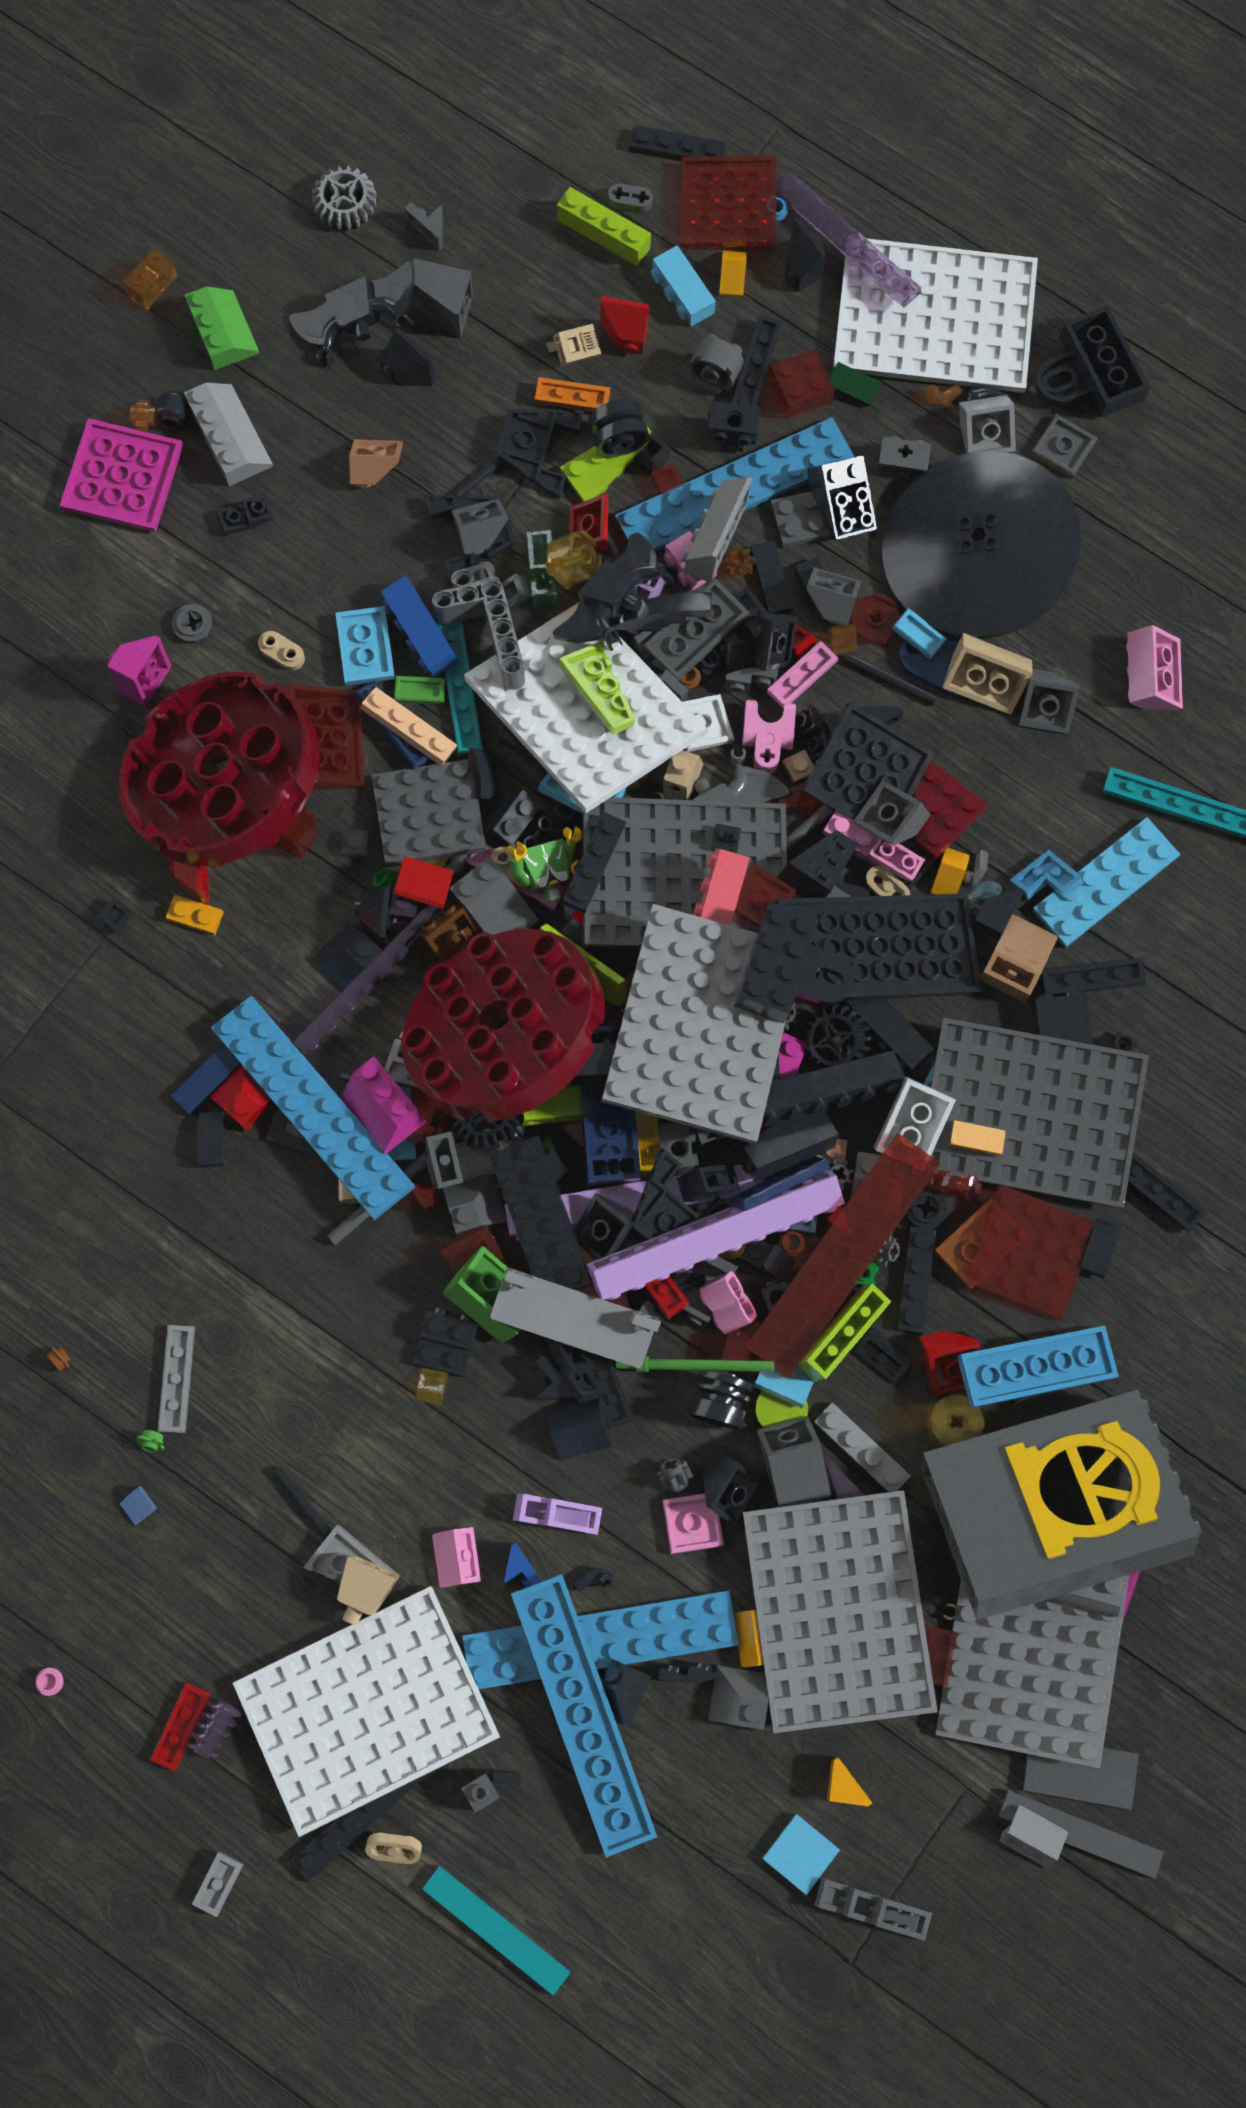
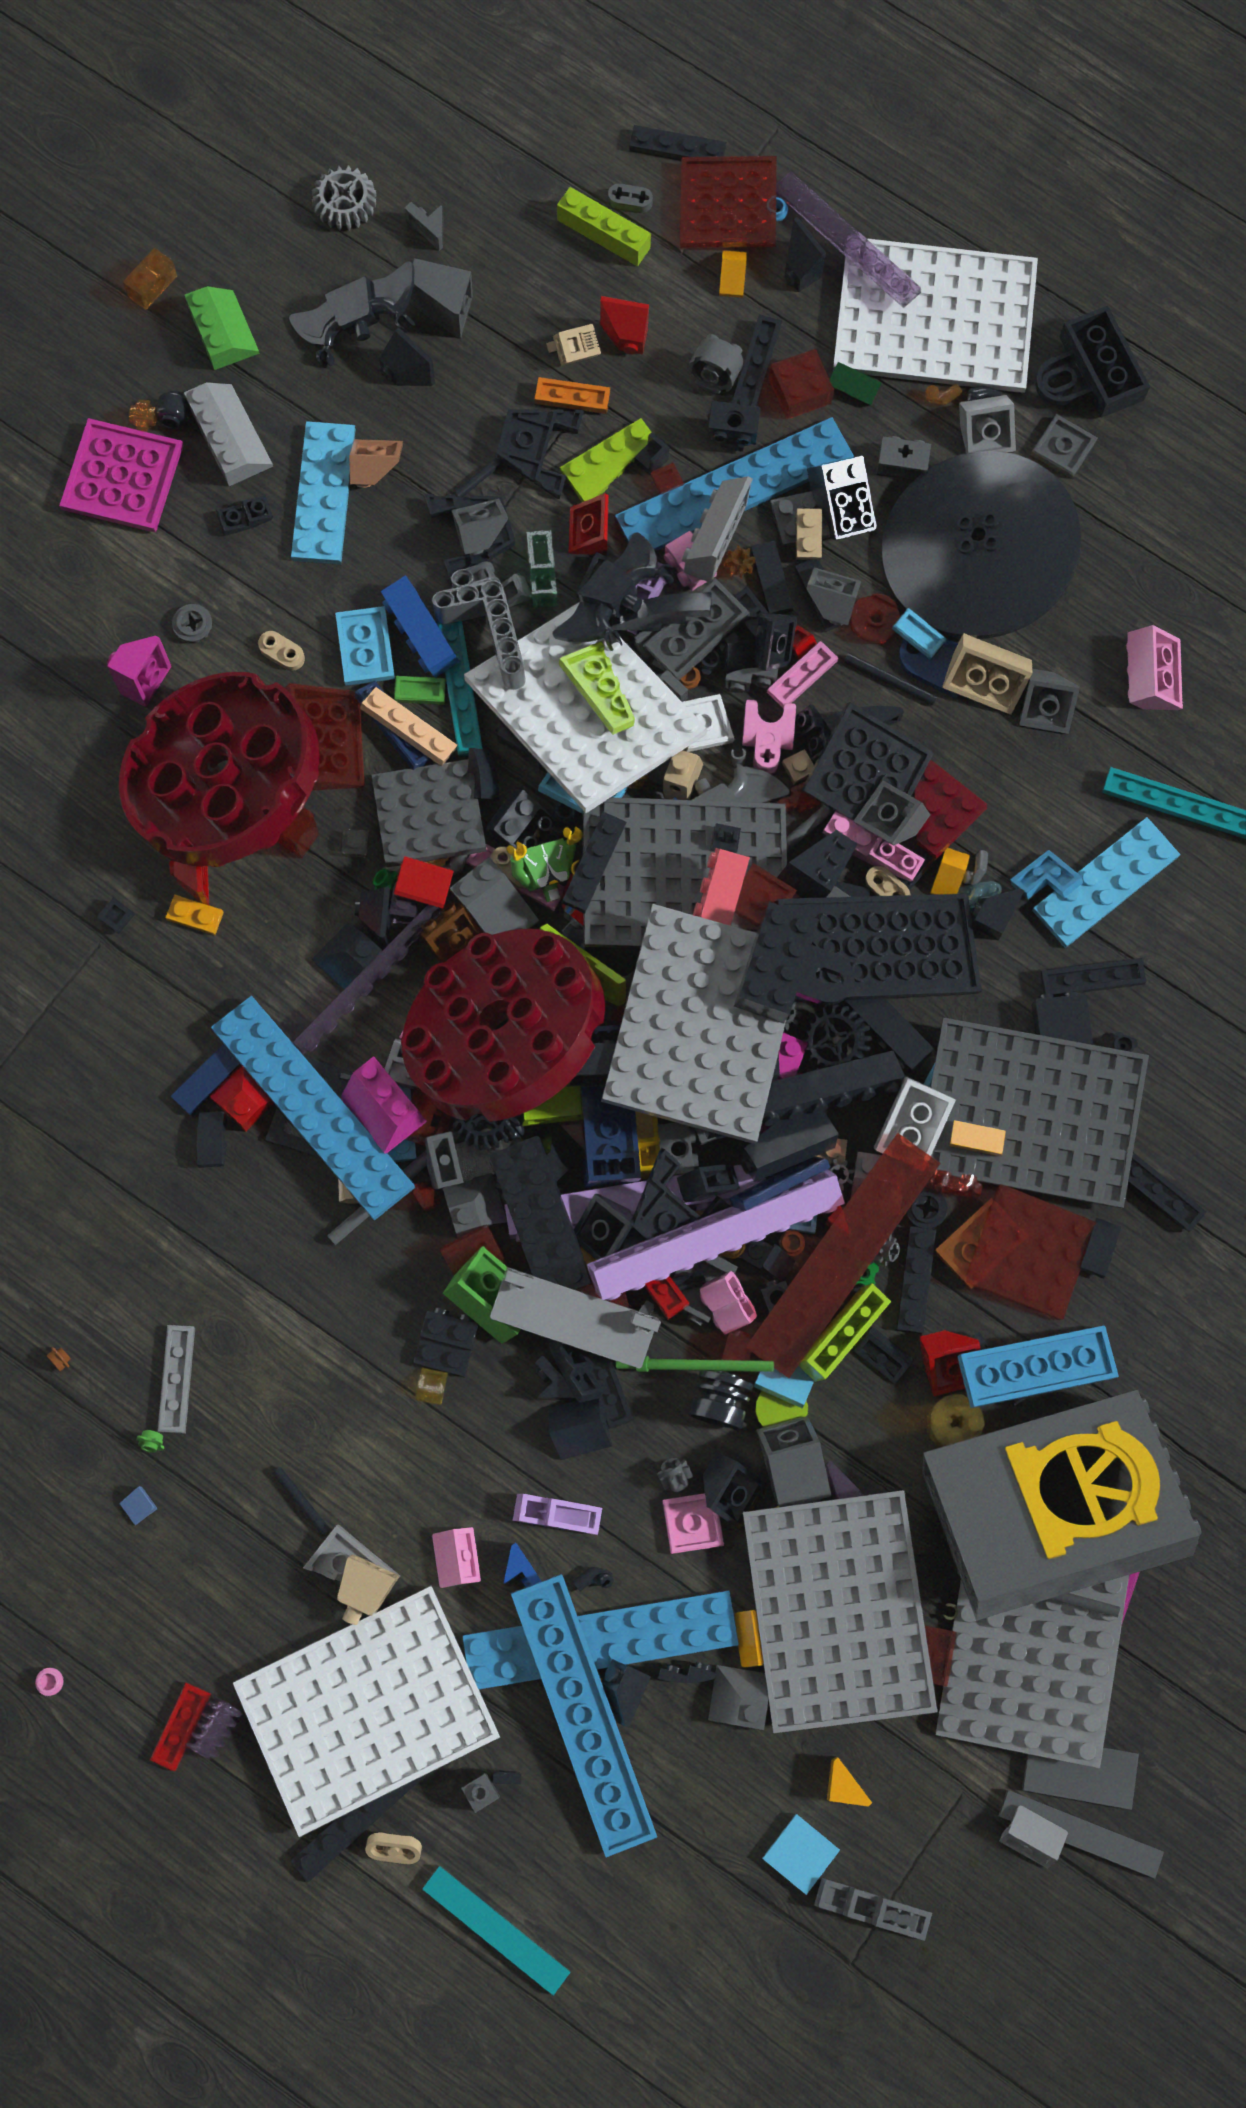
light grey plate [192,1851,244,1917] -> none
clear yellow brick [545,531,602,589] -> none
black wheel [589,399,649,457] -> none
medium azure brick [651,246,716,327] -> none
light grey plate [813,1403,910,1492] -> none
clear orange plate [830,624,857,654] -> none
medium nougat slope [980,914,1058,1003] -> none
none -> medium azure plate [291,421,356,565]
none -> tan plate [796,508,822,560]

